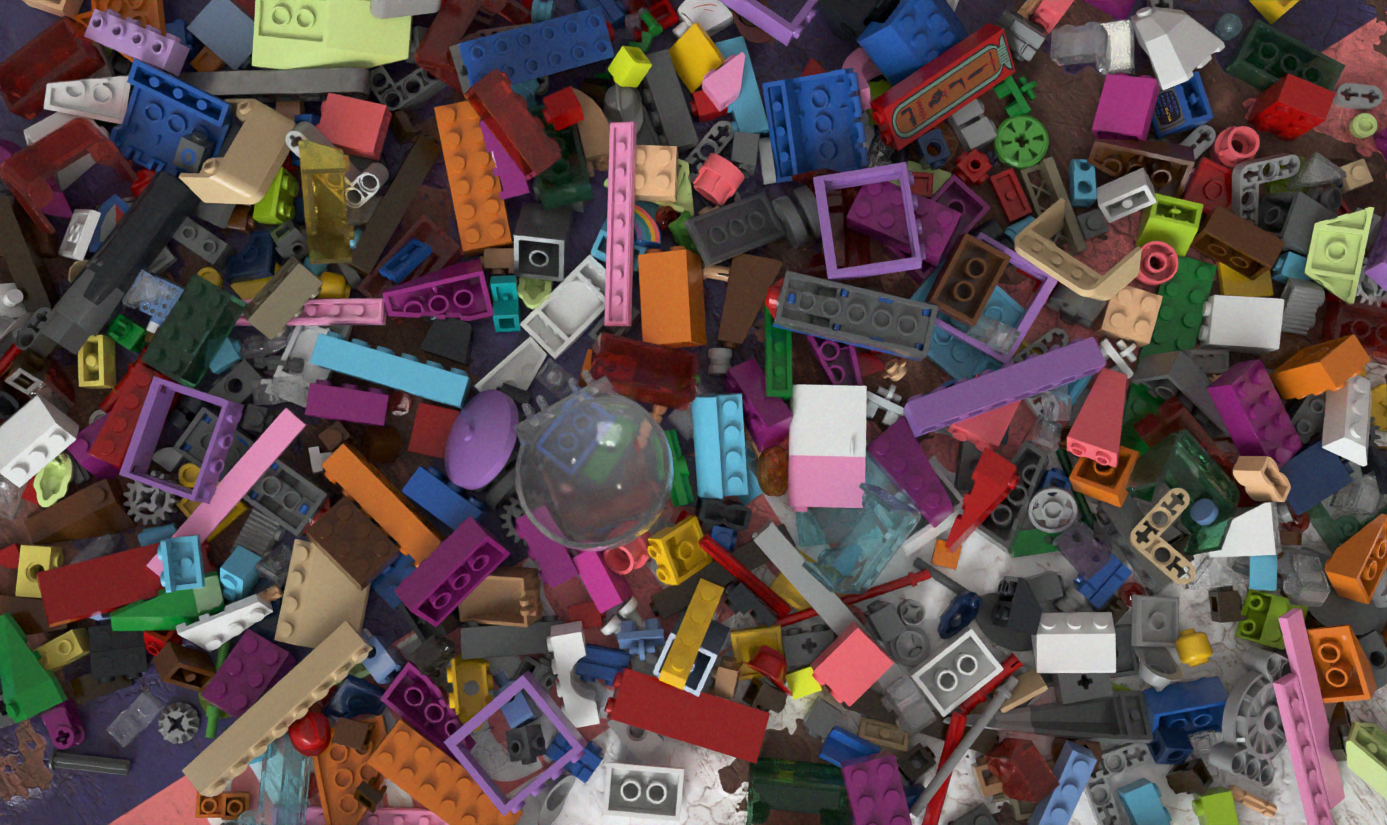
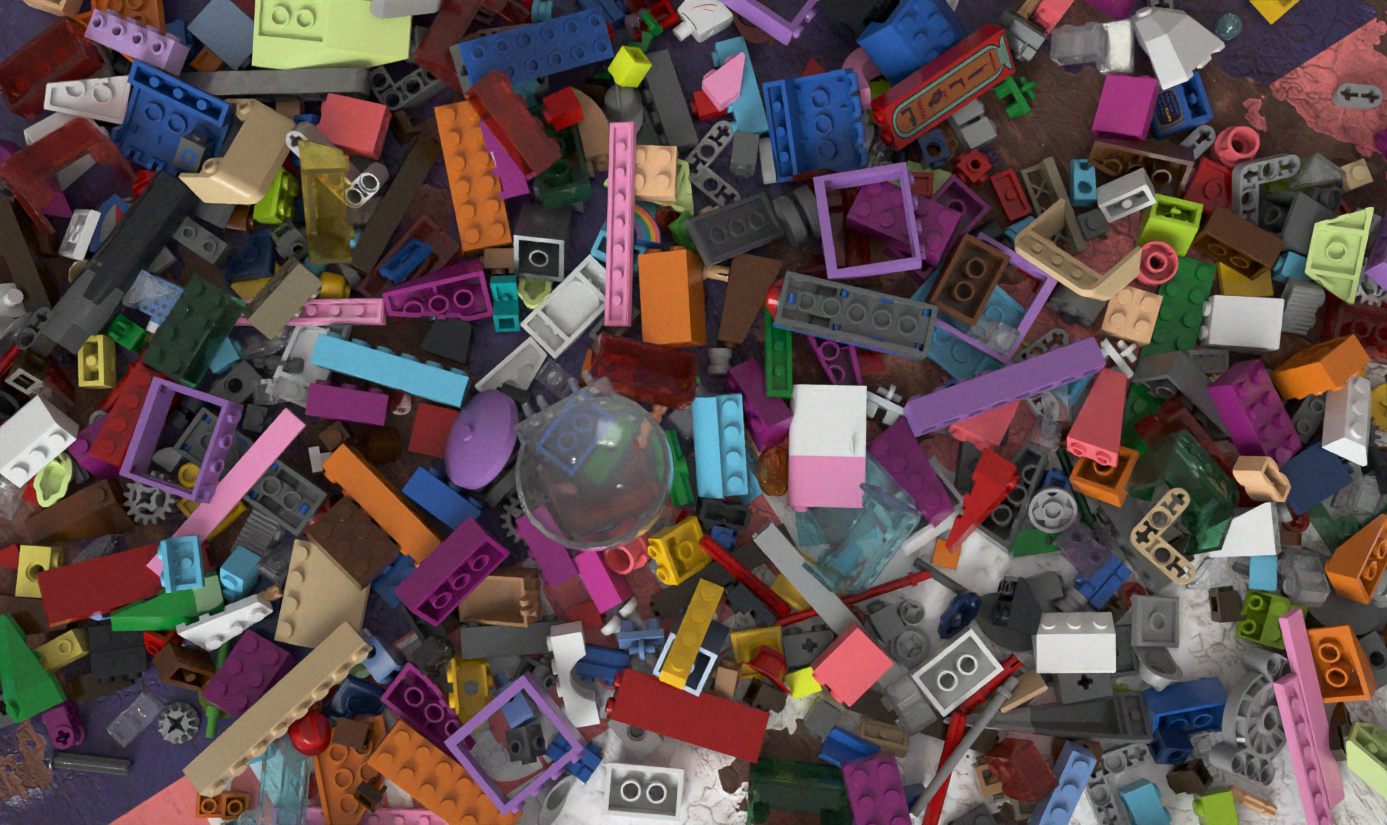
medium azure cone [138,522,178,547] -> none
yellow tile [195,267,223,293] -> none
yellow tile [668,22,726,94] -> none
coral piece [693,153,745,206] -> none
light nougat plate [882,358,907,382] -> none
dark brown brick [896,743,936,786] -> none
bright green wheel [993,114,1049,170] -> none
yellow head [1176,628,1213,667] -> none
medium blue tile [1190,499,1219,525] -> none
clear green brick [1224,19,1346,92] -> none
red brick [1247,73,1336,141] -> none
yellowish green tile [1349,113,1377,139] -> none

